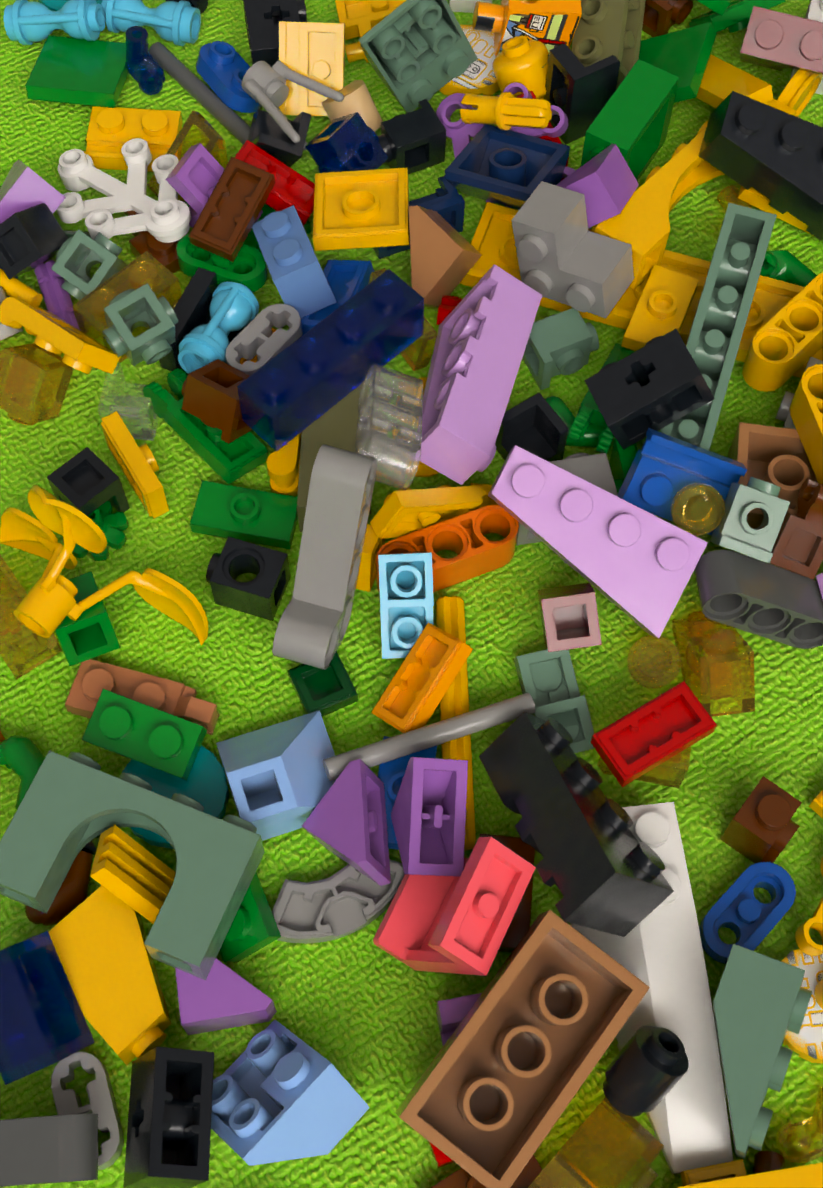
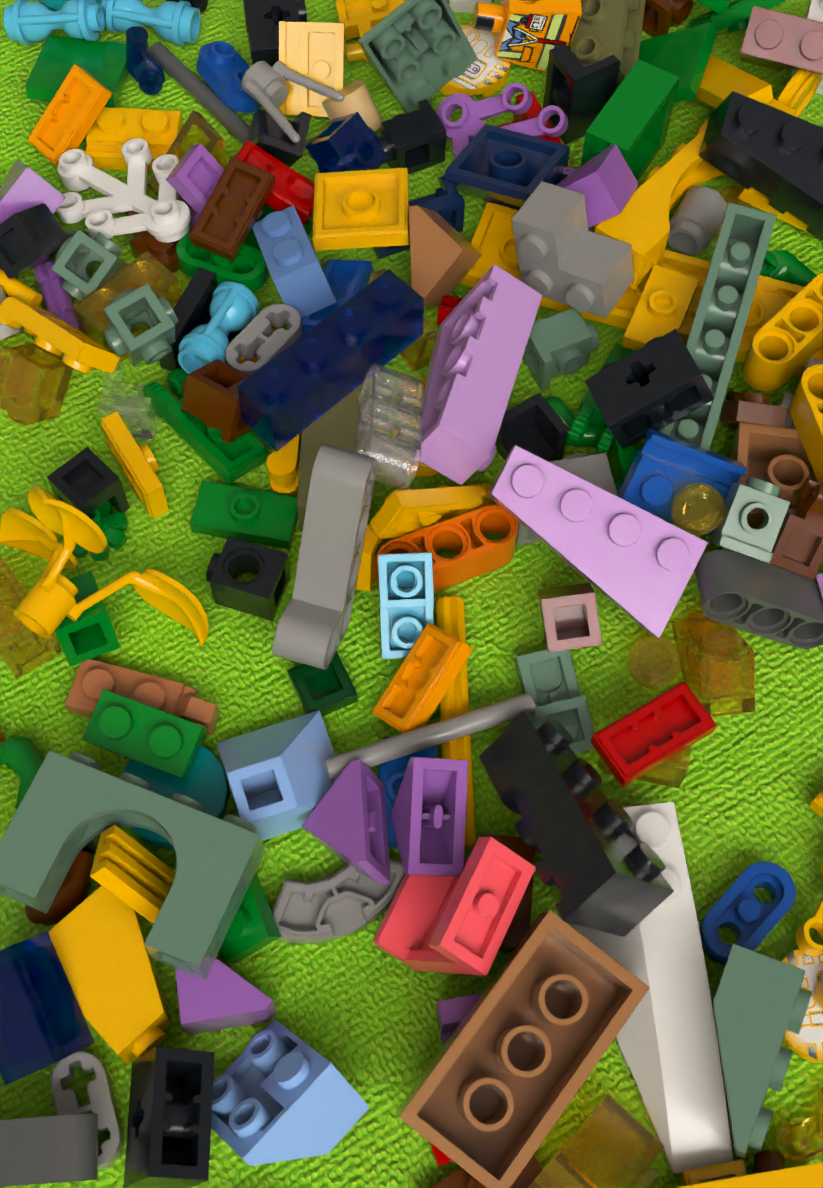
yellow axle [460,92,552,130] -> none
yellow head [492,36,549,99] -> none
black brick [603,1025,689,1117] -> none
reddish brown brick [721,776,802,864] -> none
none -> light orange plate [27,64,113,166]
none -> light grey brick [667,186,727,256]
none -> reddish brown plate [719,391,788,429]

